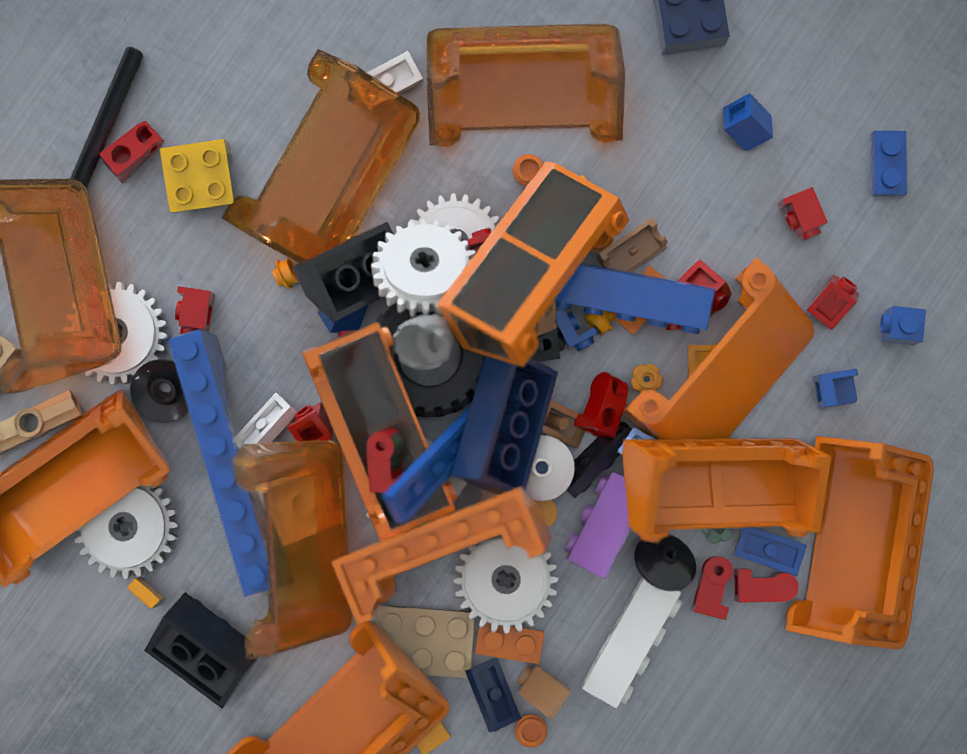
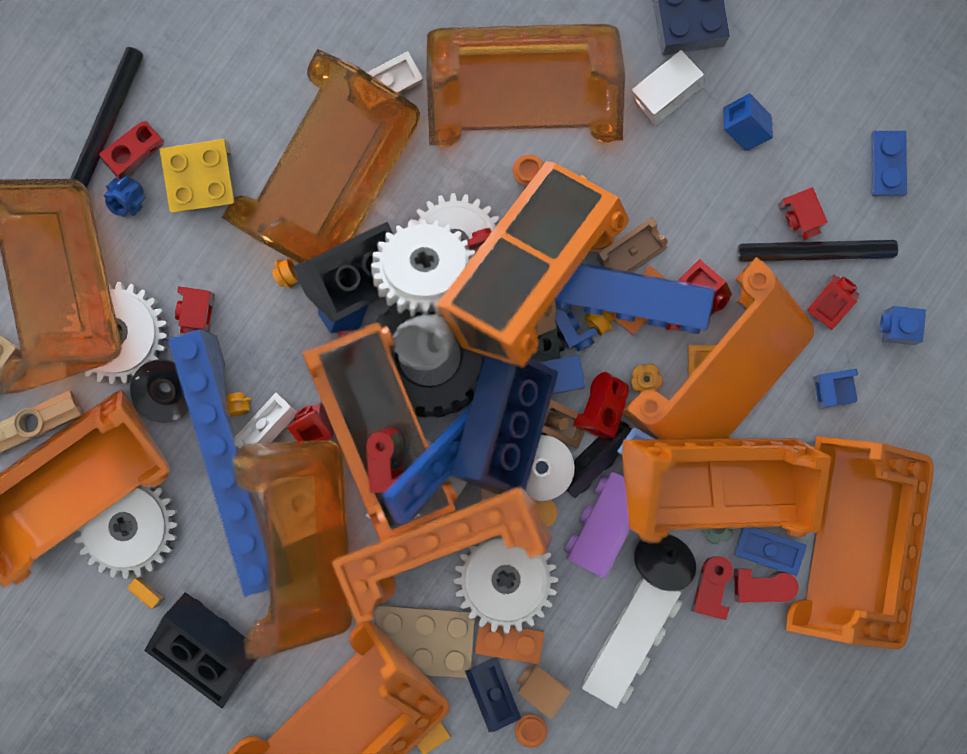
none -> blue gear [103,176,146,217]
none -> light orange plate [226,392,252,417]
none -> blue brick [540,355,585,395]
none -> white hinge [631,50,704,126]
none -> black axle [737,240,898,262]

